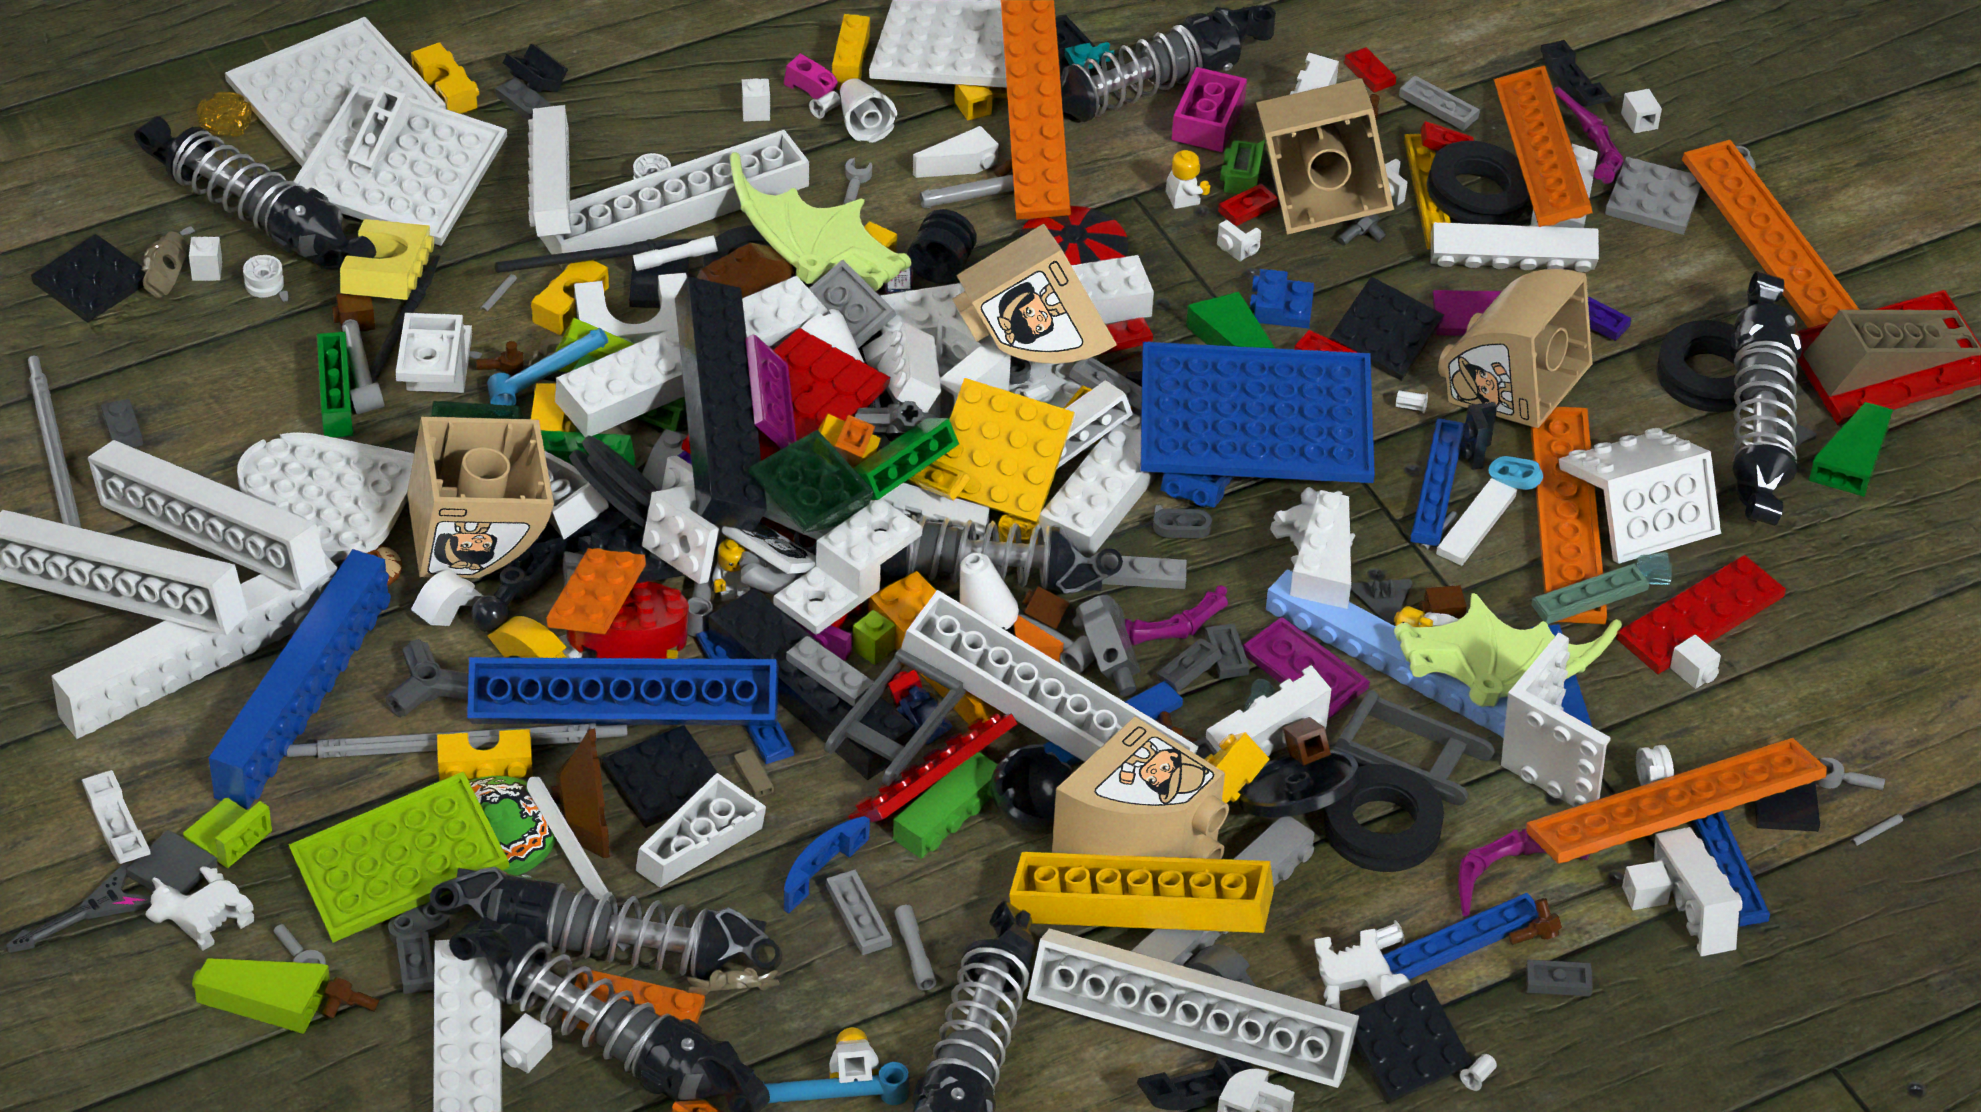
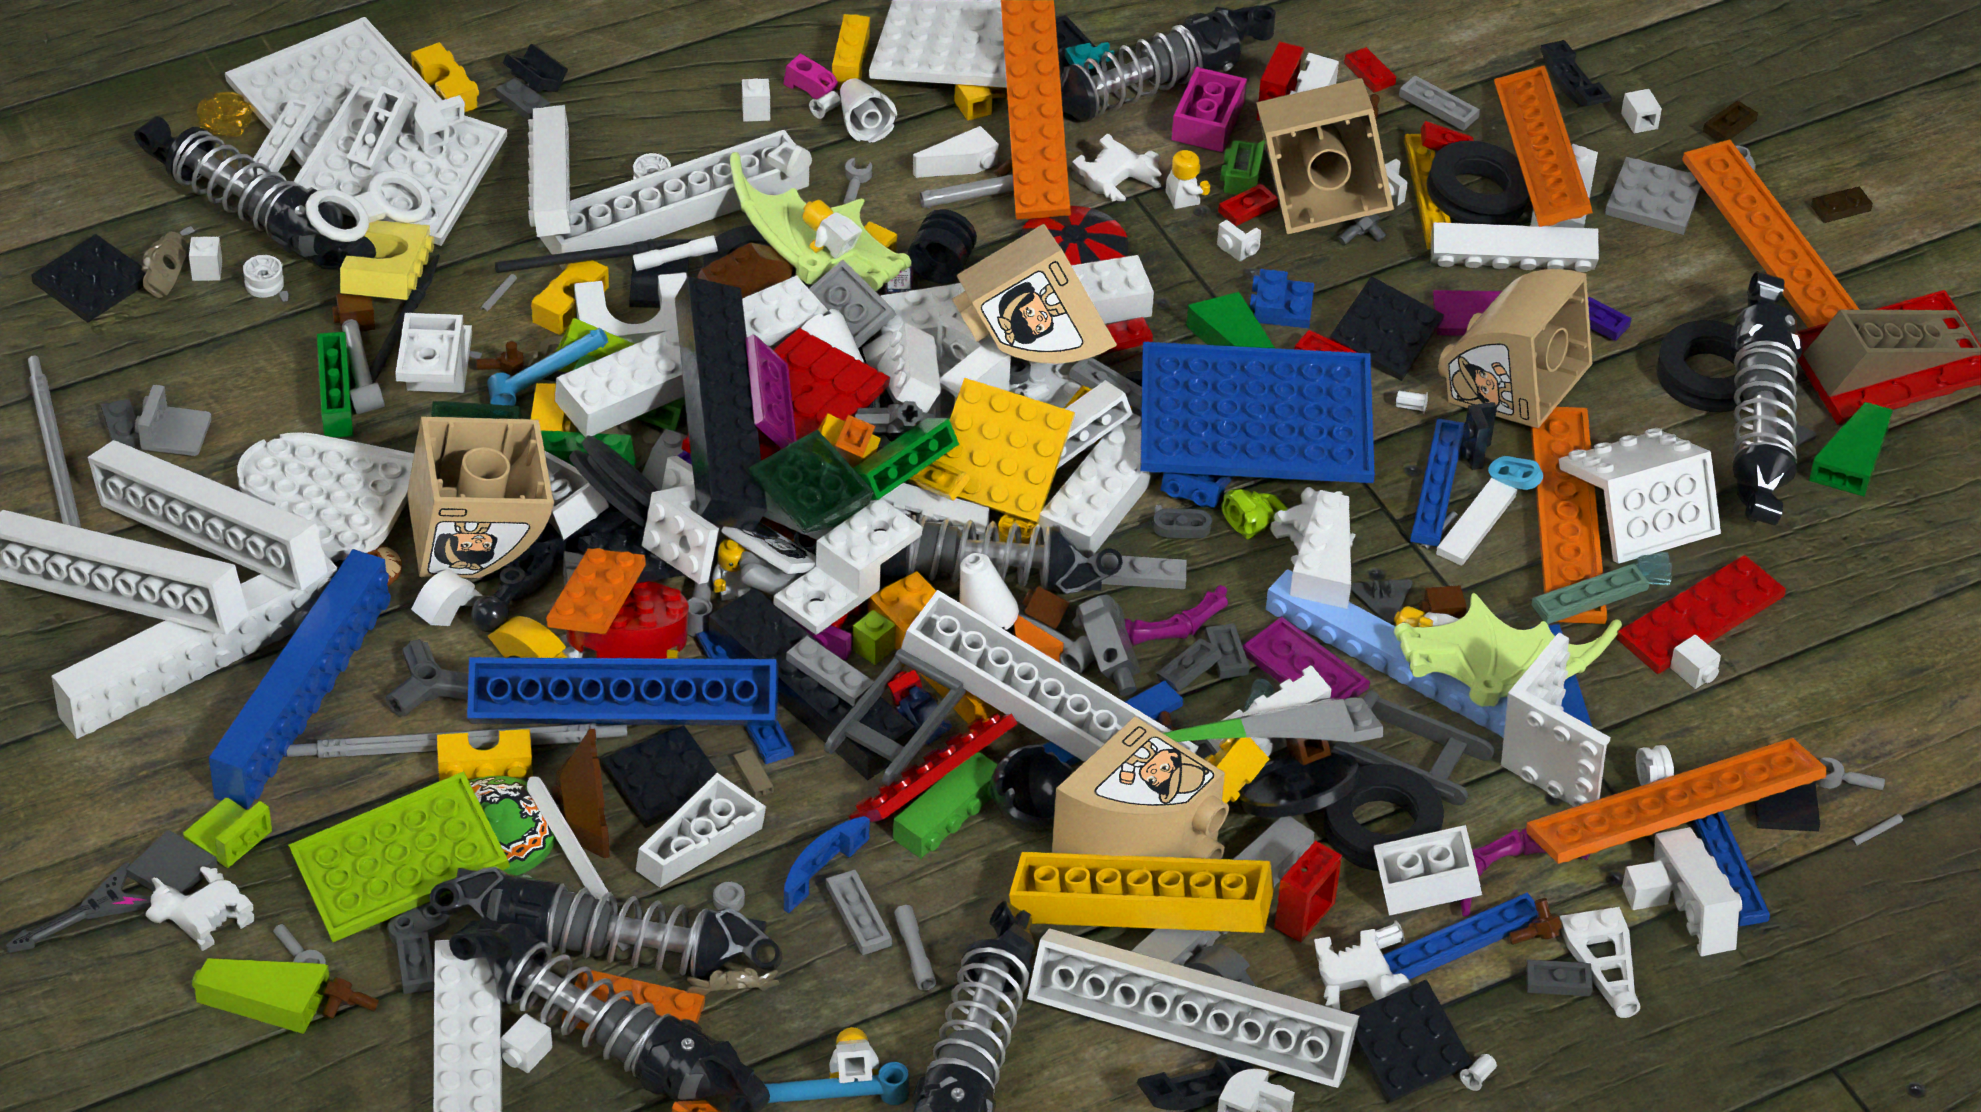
white slope [82,770,150,864] -> none
magenta animal [1554,86,1624,184] -> none
none -> light grey bracket [135,385,211,456]
none -> white tile [244,98,317,179]
none -> white bar [306,170,431,242]
none -> white brick [414,95,464,151]
none -> light grey tile [713,882,745,911]
none -> white tile [767,141,812,178]
none -> white piece [802,200,863,259]
none -> white animal [1072,134,1162,201]
none -> light grey plate [1163,698,1383,743]
none -> lime piece [1221,489,1288,540]
none -> red window [1256,41,1304,121]
none -> red window [1274,840,1342,943]
none -> white slope [1374,825,1482,916]
none -> white plate [1559,907,1640,1018]
none -> dark brown plate [1703,100,1758,142]
none -> dark brown plate [1811,186,1873,223]

